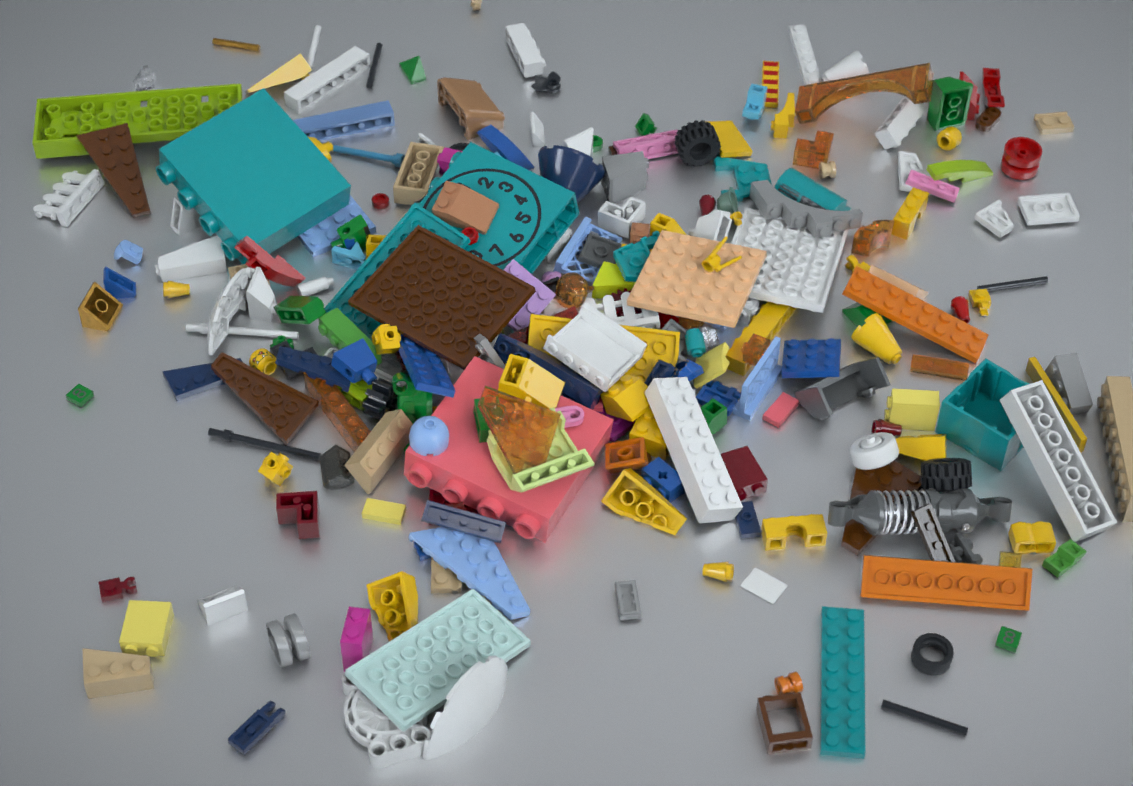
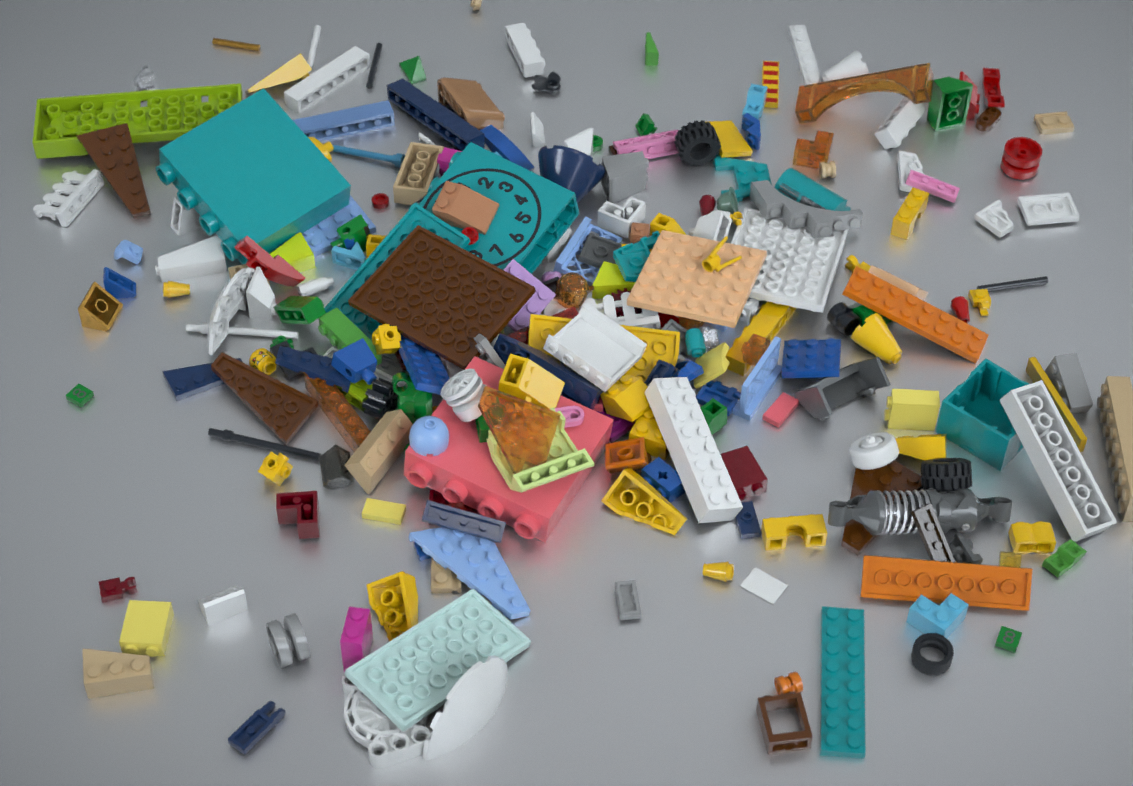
yellow slope [770,93,795,138] -> none
clear orange brick [851,220,894,257] -> none
dark red cone [871,419,902,437] -> none
black bar [881,699,968,736] -> none
clear orange tile [910,354,969,381] -> none
lime slope [926,160,993,183] -> none
yellow head [937,126,962,151] -> none
none -> neon yellow slope [270,232,316,272]
none -> dark blue brick [387,78,485,151]
none -> white wheel [440,368,495,422]
none -> bright green slope [645,32,659,66]
none -> blue slope [741,113,761,151]
none -> black wheel [827,302,862,337]
none -> medium azure brick [906,593,969,638]

